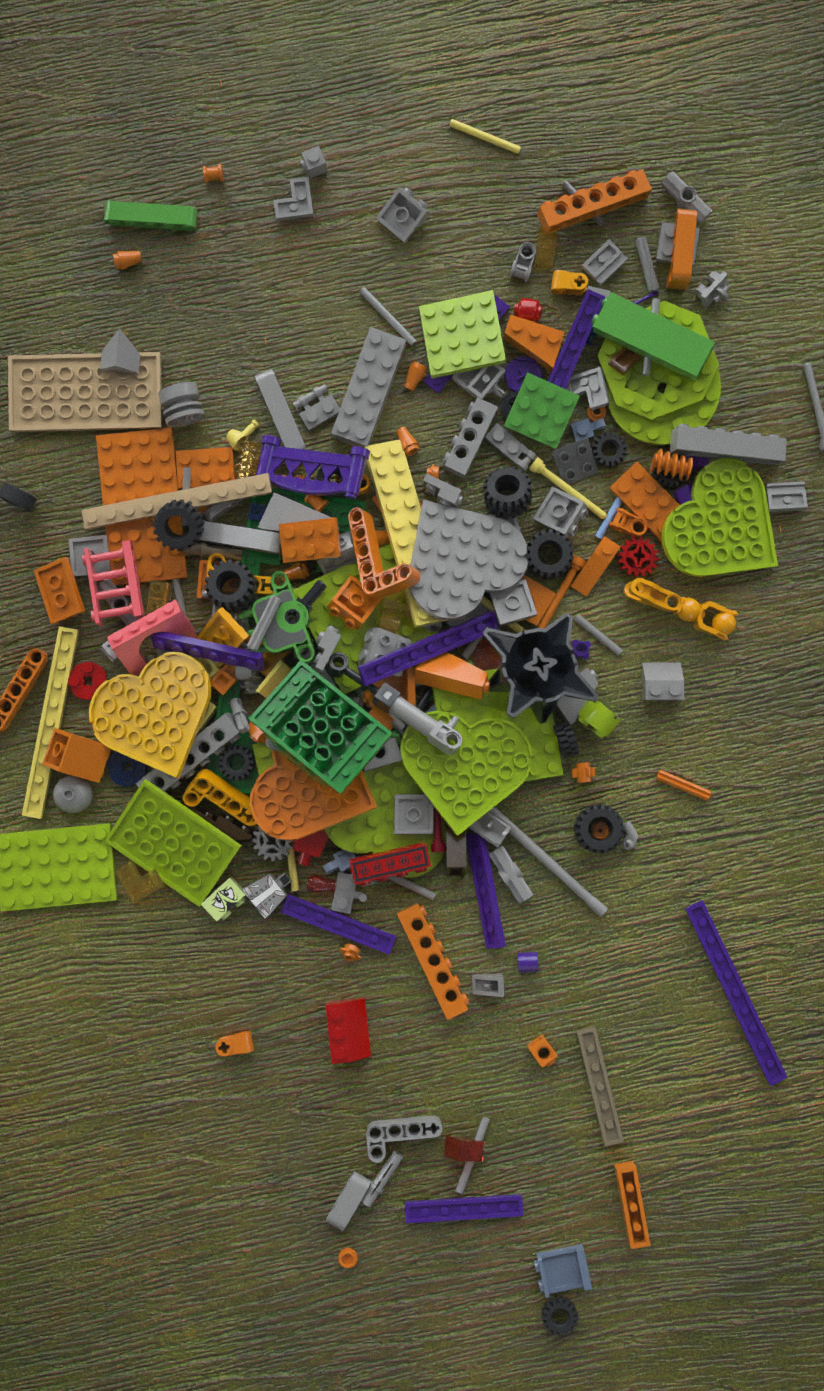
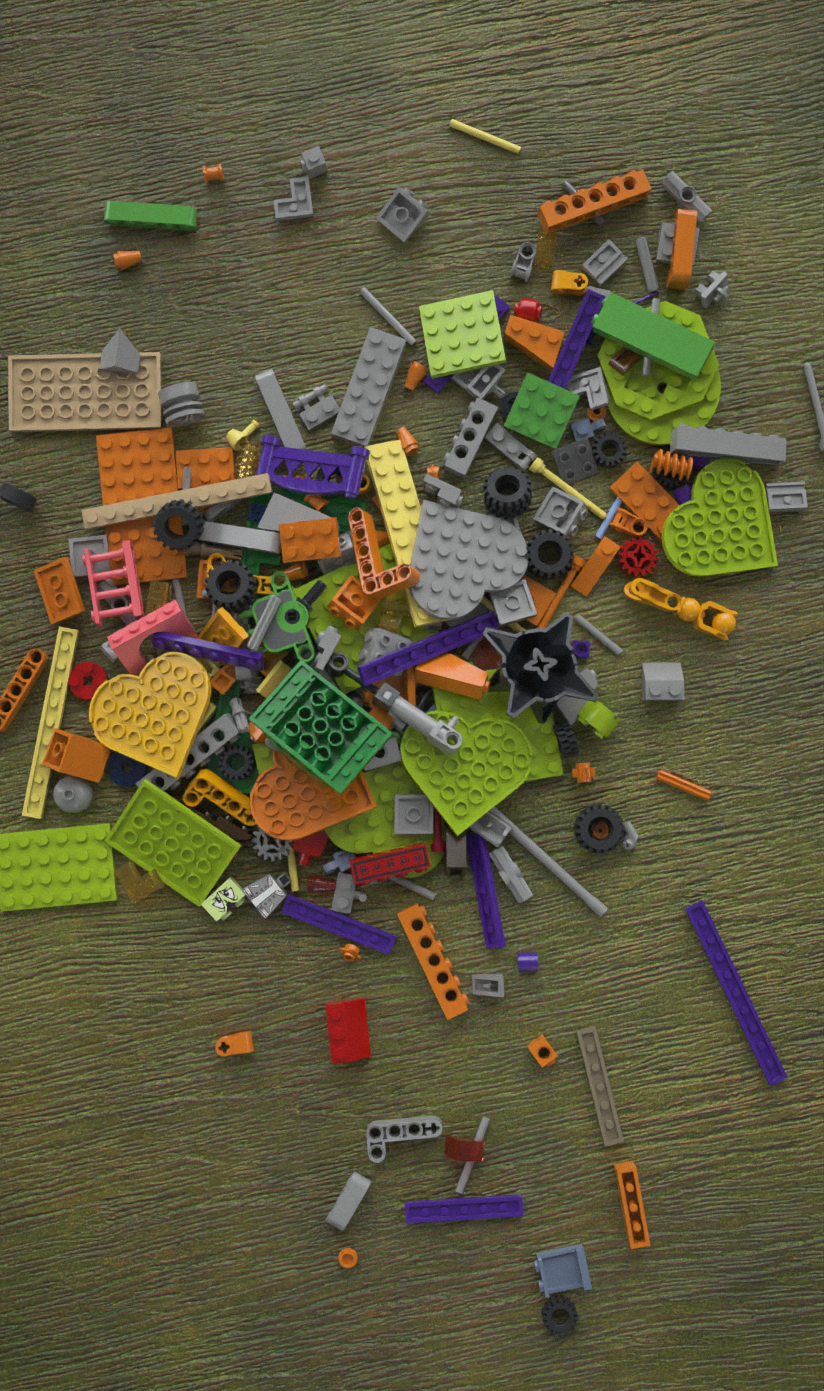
light grey pin [361,1150,404,1207] -> none
dark purple tile [505,356,542,392] -> none

